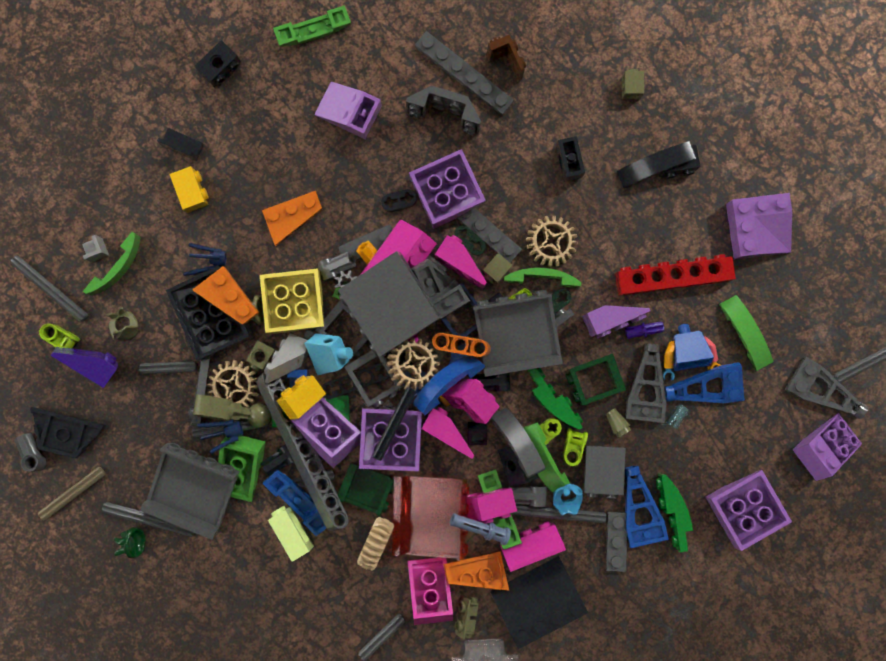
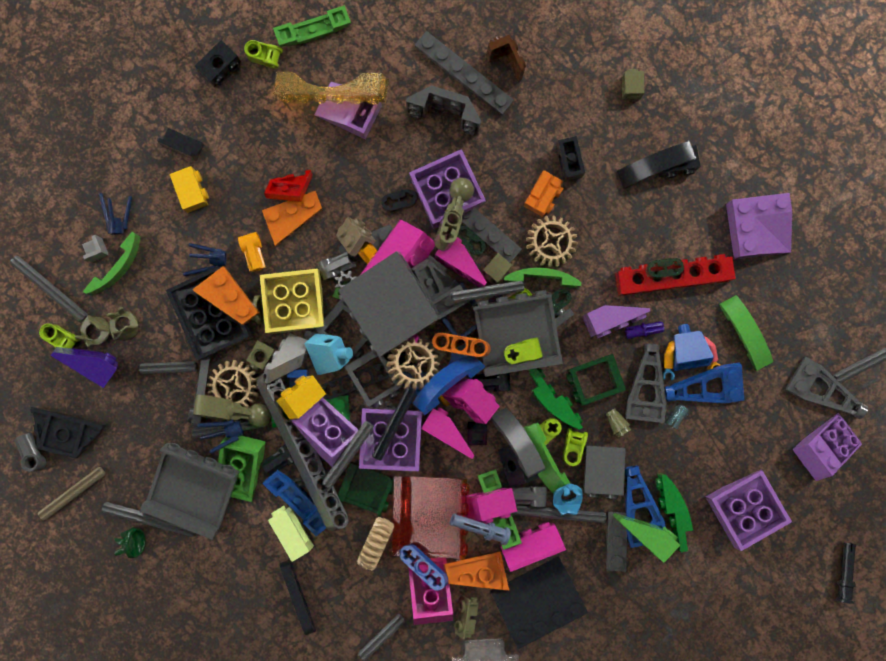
none -> olive piece [75,315,110,347]
none -> dark blue plant [99,193,132,235]
none -> light orange piece [238,232,266,272]
none -> lime piece [244,40,283,69]
none -> red wing [264,170,313,202]
none -> clear yellow arch [273,72,389,105]
none -> black beam [280,560,316,635]
none -> dark grey axle [322,421,374,488]
none -> dark tan bracket [336,217,376,256]
none -> blue beam [399,544,448,591]
none -> olive beam [434,178,474,251]
none -> dark grey axle [450,281,524,303]
none -> lime piece [504,337,543,364]
none -> orange brick [524,170,564,217]
none -> bright green slope [612,513,680,563]
none -> beam [646,258,684,279]
none -> black pin [836,542,856,604]

